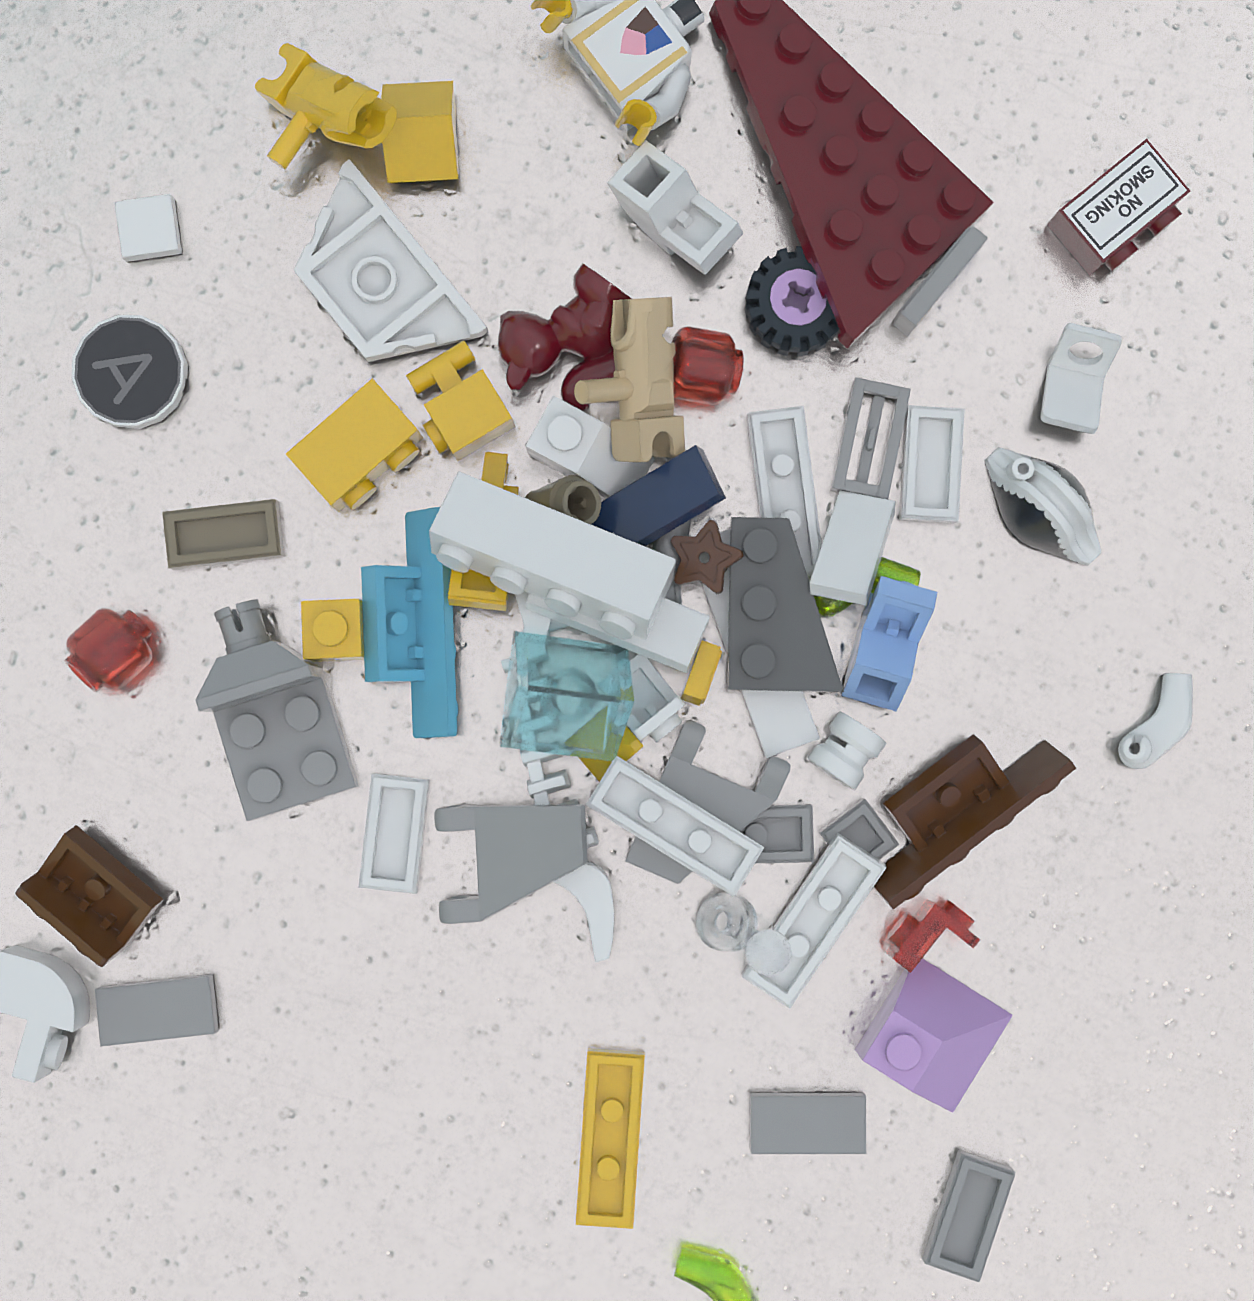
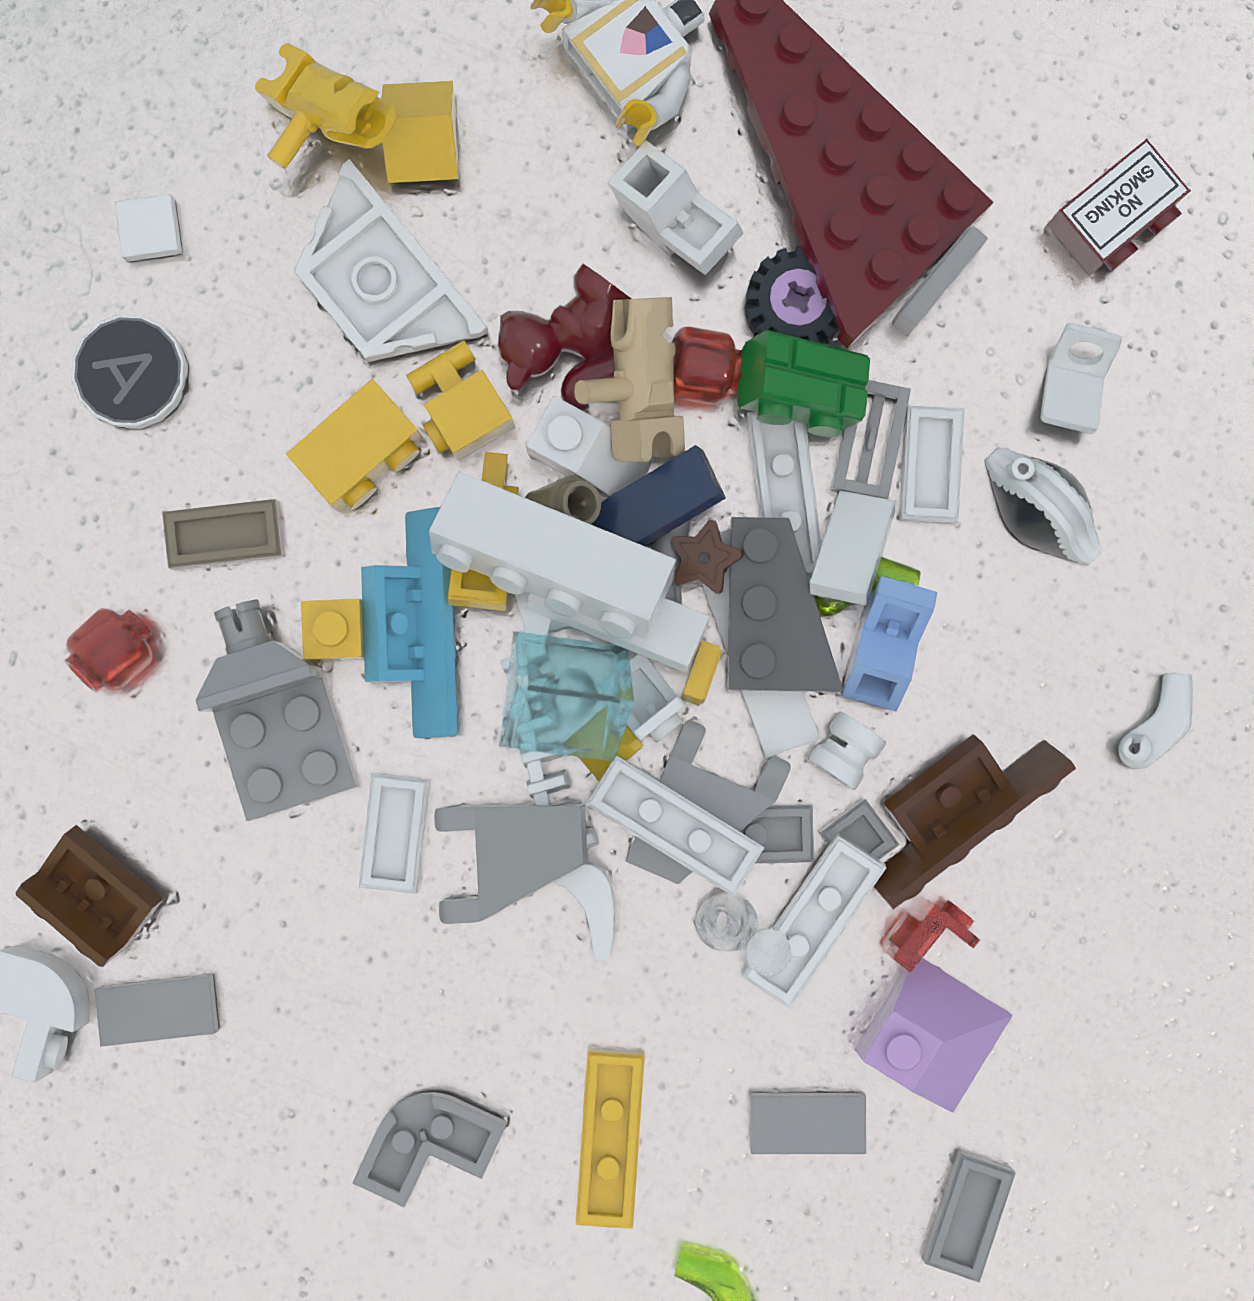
none -> light grey plate [352,1092,507,1208]
none -> green brick [737,330,870,437]

